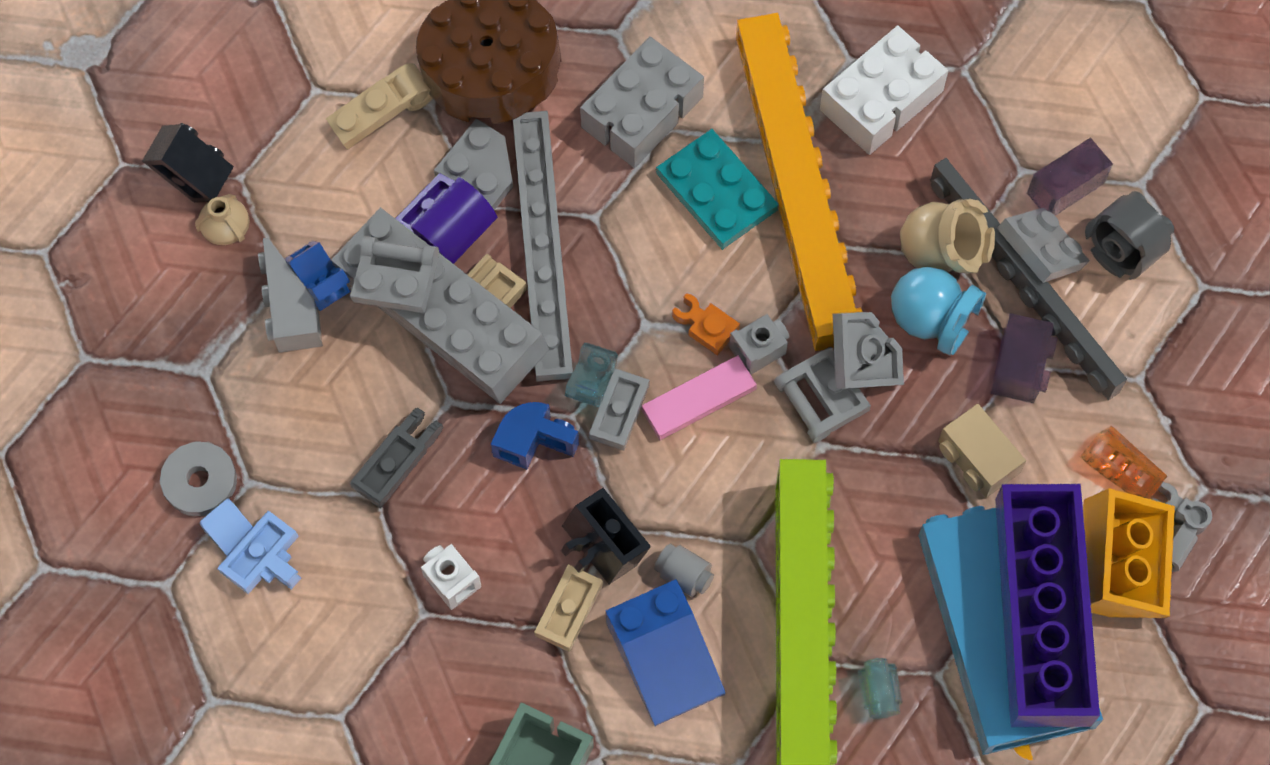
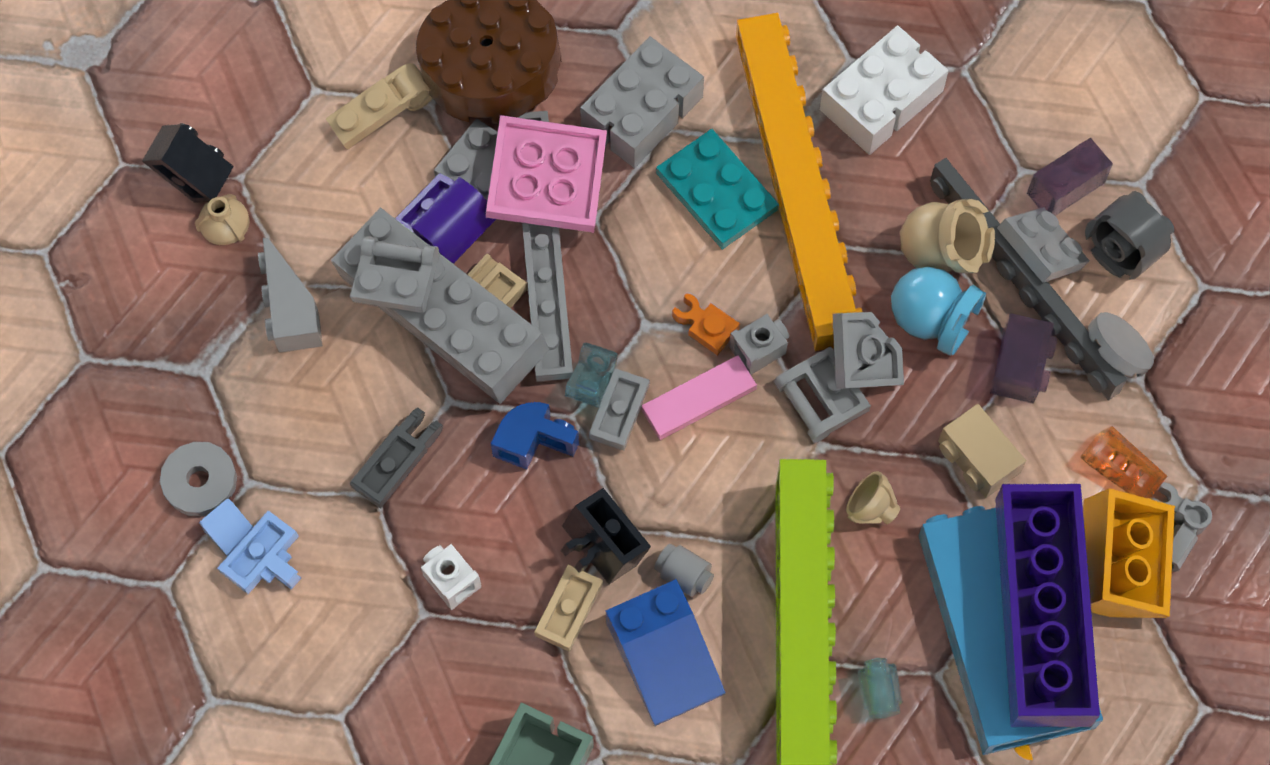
blue brick [284,240,351,311] -> none
none -> bright pink plate [486,115,607,233]
none -> tan piece [846,471,900,524]
none -> light grey tile [1088,312,1154,377]

